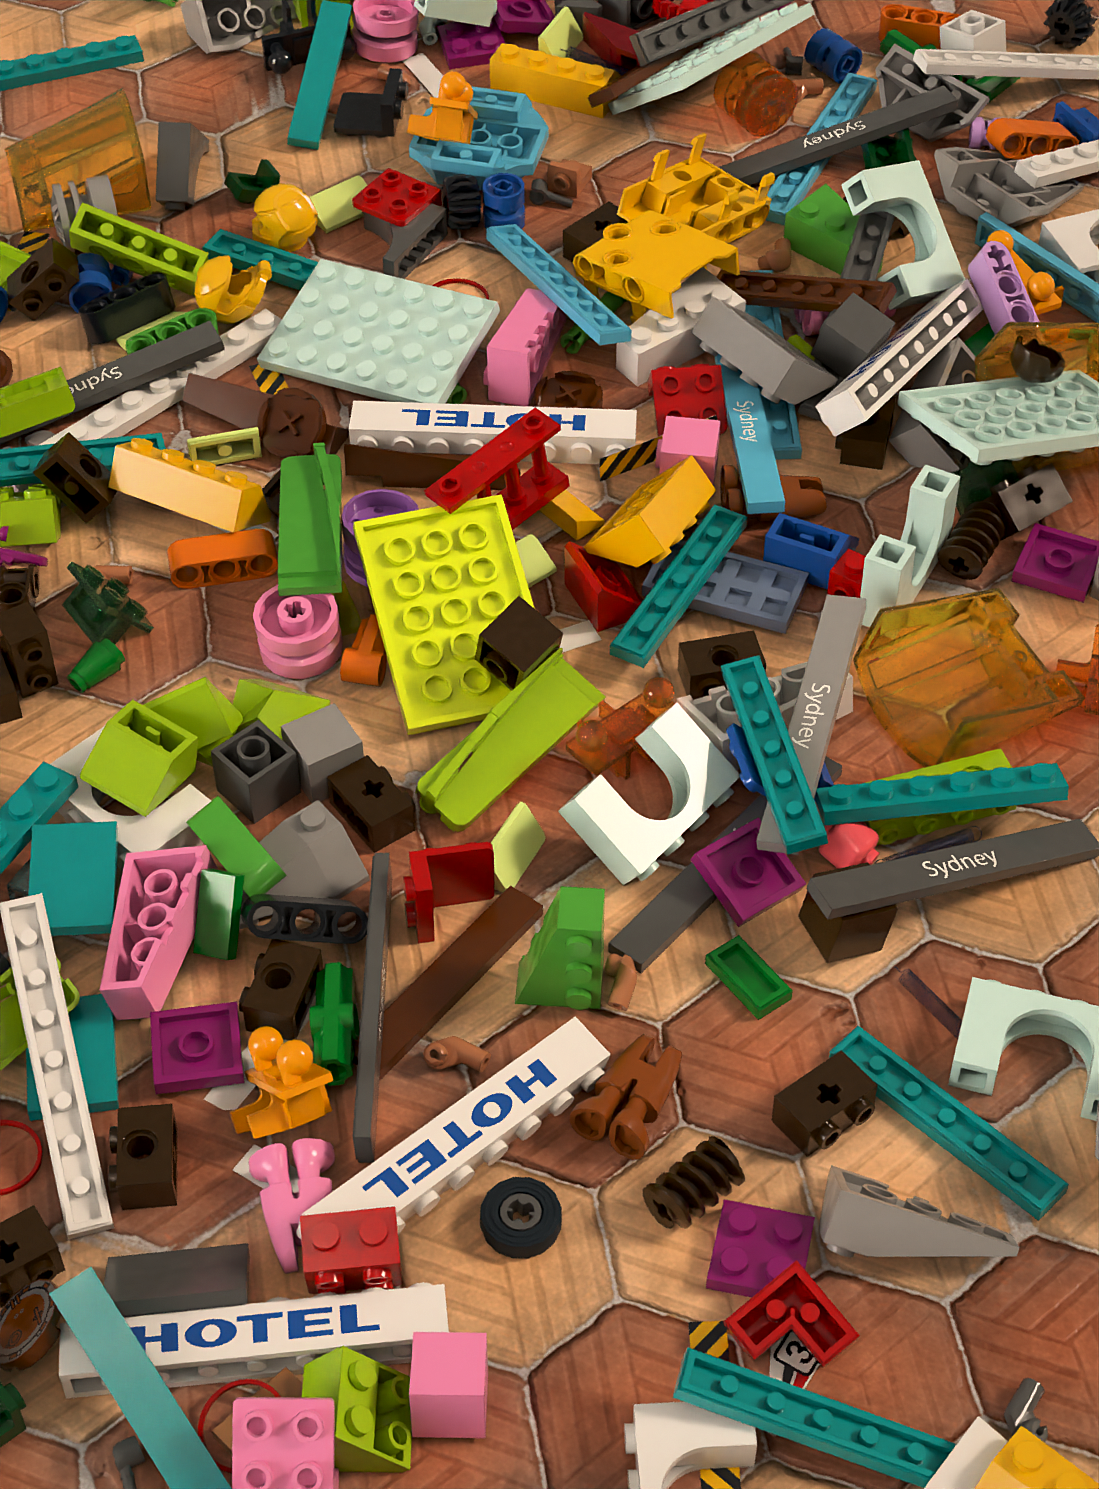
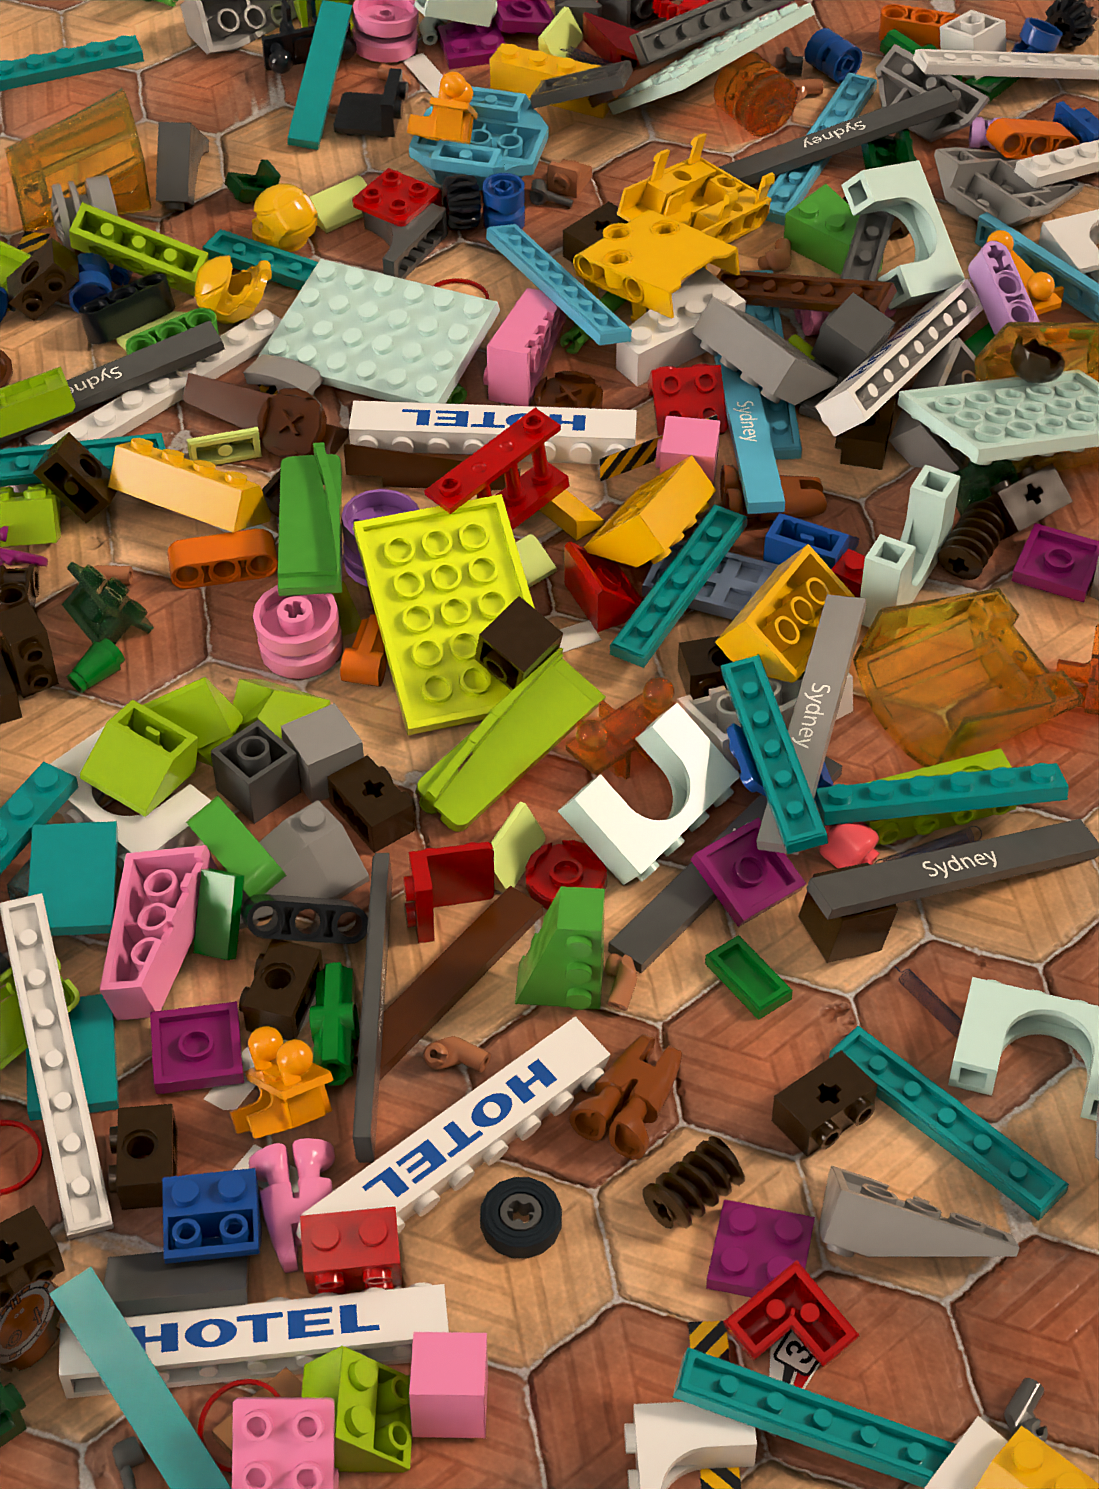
none -> blue slope [162,1168,262,1264]
none -> light grey slope [243,355,324,395]
none -> red tile [525,840,607,910]
none -> dark grey tile [530,60,633,109]
none -> yellow slope [715,544,855,683]
none -> blue wheel [1011,17,1062,53]

